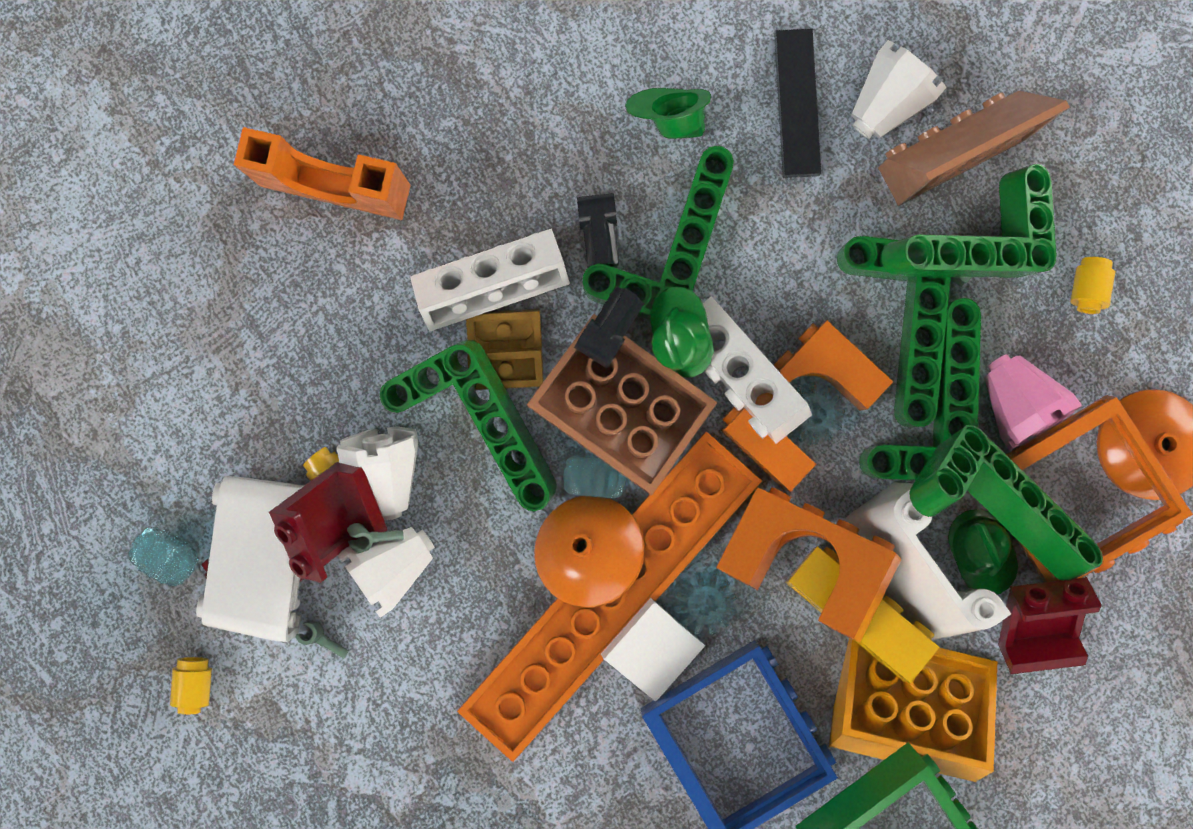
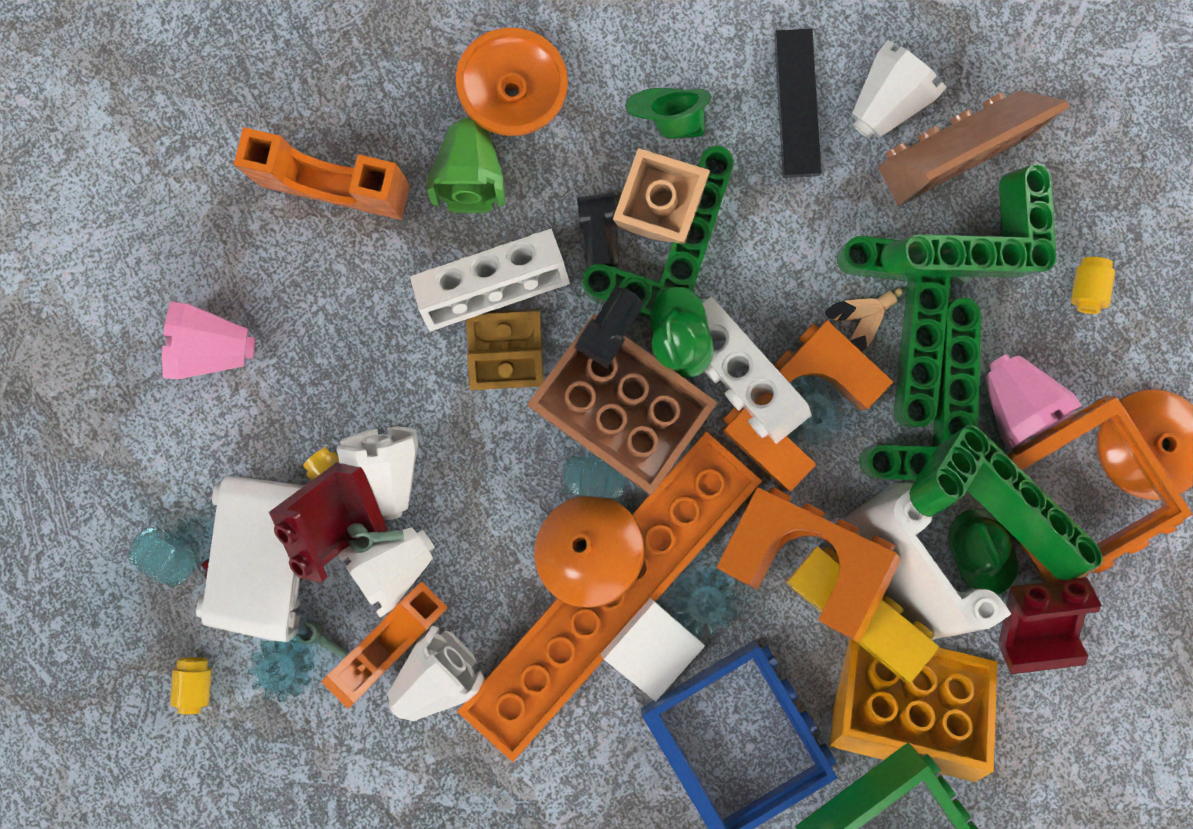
green beam [380,340,557,511] -> none
none -> bright pink cone [162,302,255,379]
none -> clear light blue gear [247,638,314,702]
none -> orange arch [321,581,448,709]
none -> white cone [387,625,484,721]
none -> bright green cone [427,118,506,213]
none -> orange dish [456,27,568,136]
none -> light nougat slope [613,148,710,244]
none -> light nougat piece [825,288,903,352]

